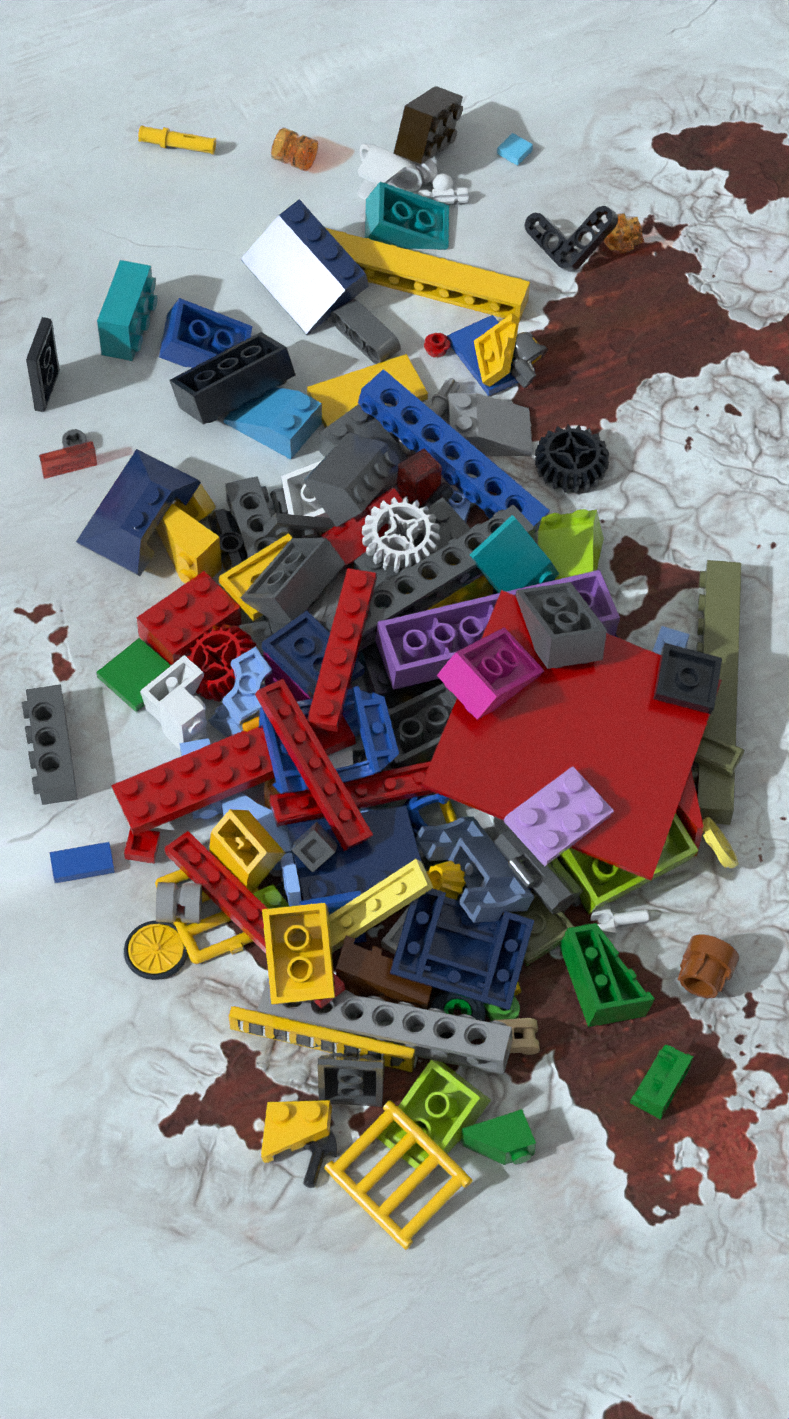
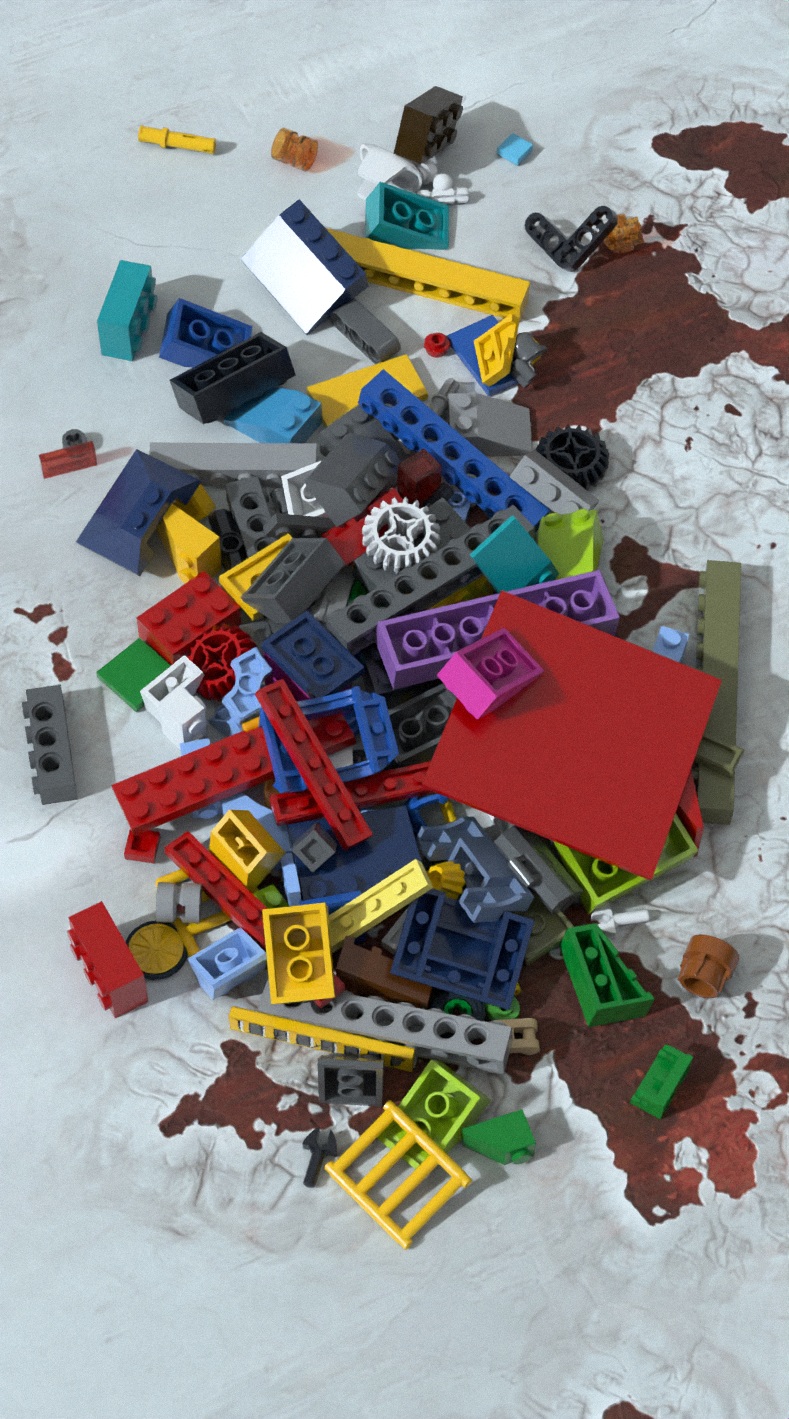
black tile [26,317,60,412] -> none
blue tile [49,842,115,883] -> none
yellow wing [261,1100,332,1163] -> none
red plate [307,568,377,732] -> none
lavender plate [504,766,614,866] -> none
dark grey slope [516,582,607,669] -> none
black plate [653,643,722,714] -> none
light yellow wheel [702,817,739,869] -> none
none -> red brick [67,901,148,1018]
none -> light grey brick [149,442,317,488]
none -> light blue slope [188,927,267,1000]
none -> light grey brick [509,450,600,514]

